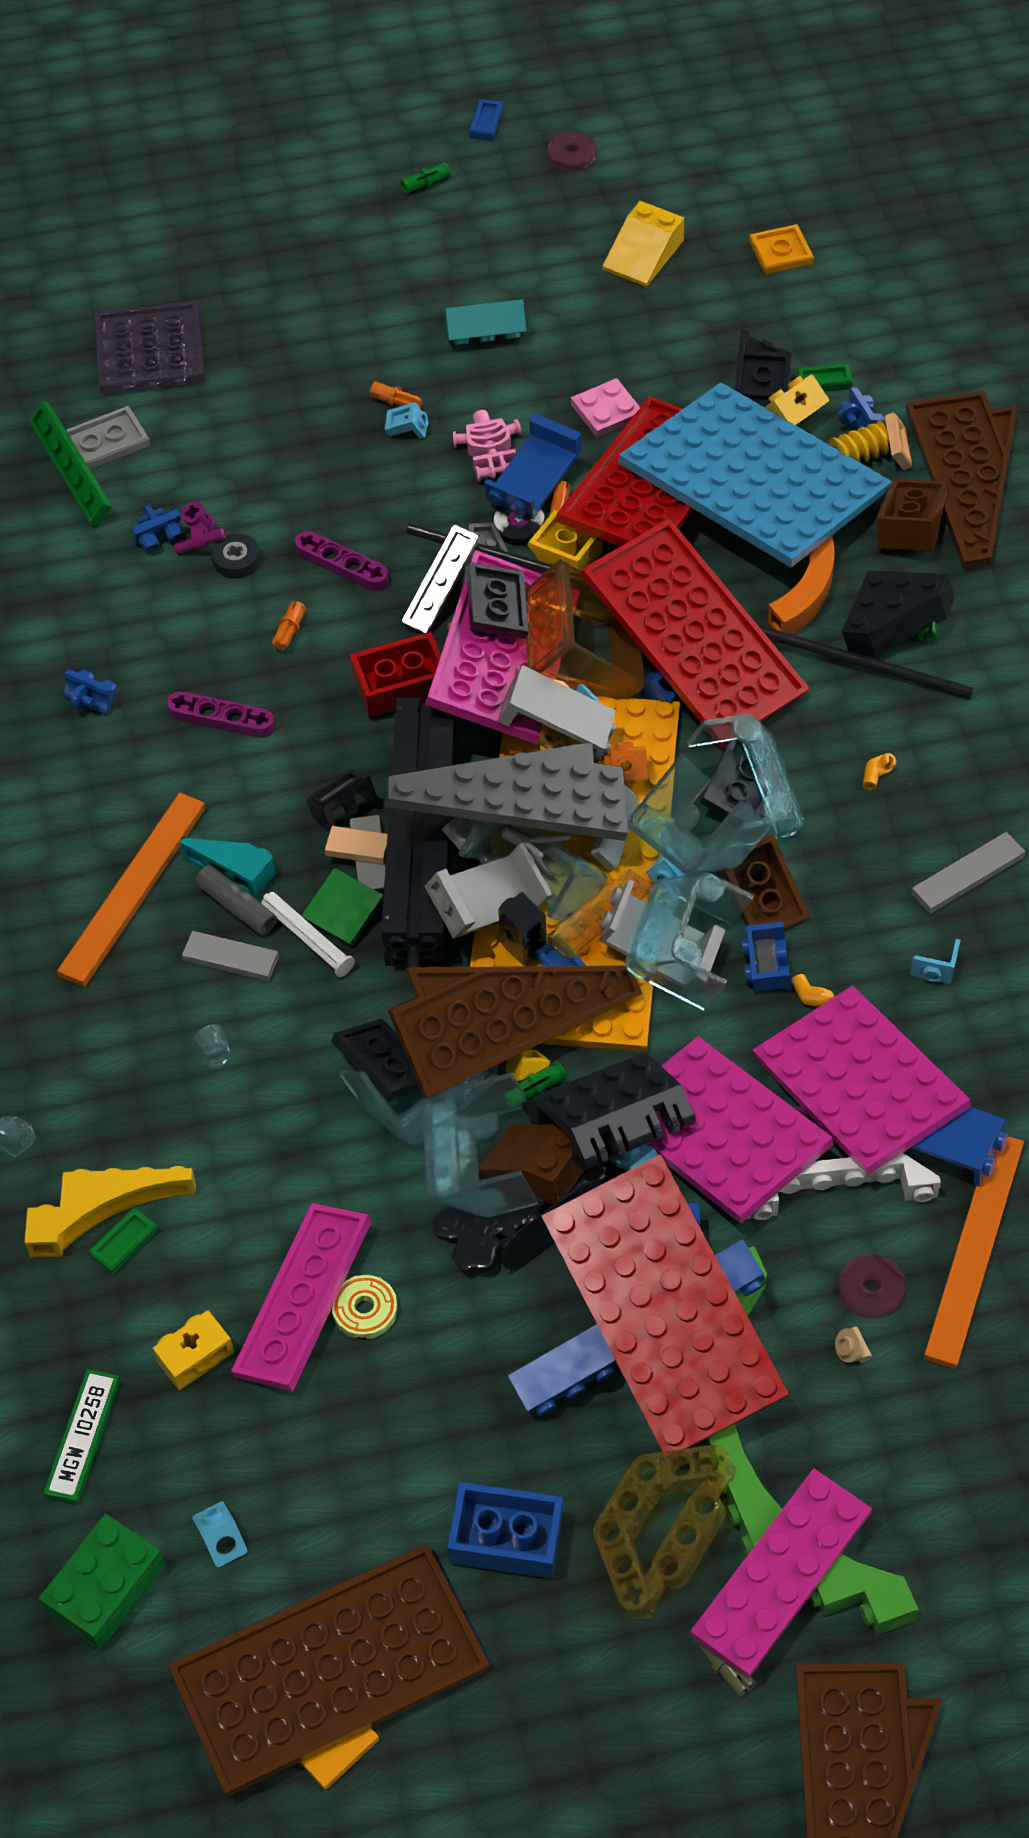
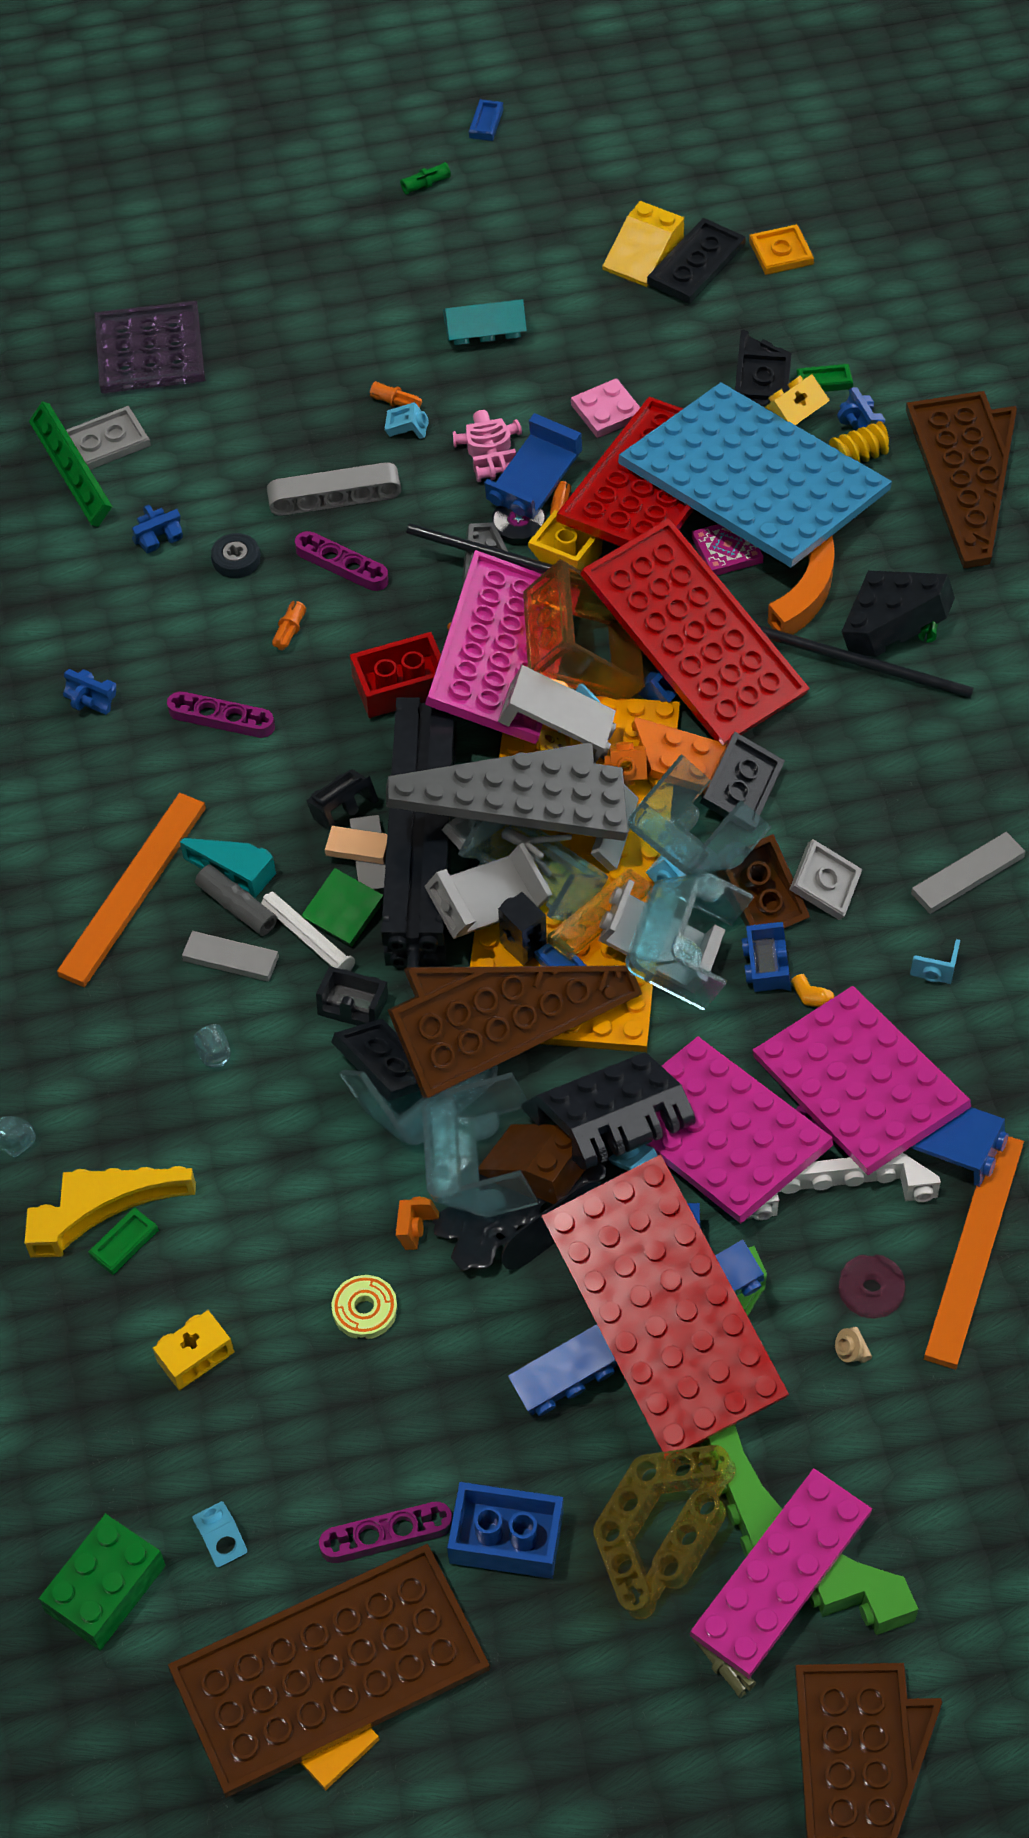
tile [44,1369,121,1505] -> none
magenta piece [174,501,227,555] -> none
dark pink plate [231,1203,372,1392] -> none
tile [402,525,480,634] -> none
black plate [466,562,529,639] -> none
green pin [503,1061,567,1109] -> none
yellow slope [505,1050,550,1081] -> none
clear pink tile [548,131,596,171] -> none
clear light blue windscreen [687,714,804,848] -> none
light orange arm [862,753,896,791] -> none
reddish brown slope [876,479,948,552] -> none
light nougat tile [885,412,912,471] -> none
none -> light grey beam [267,463,401,516]
none -> black window [316,966,388,1026]
none -> magenta beam [319,1502,452,1563]
none -> orange bracket [396,1196,439,1250]
none -> orange wing [631,717,727,792]
none -> black plate [647,218,746,304]
none -> dark pink tile [692,524,763,575]
none -> light grey tile [789,839,862,920]

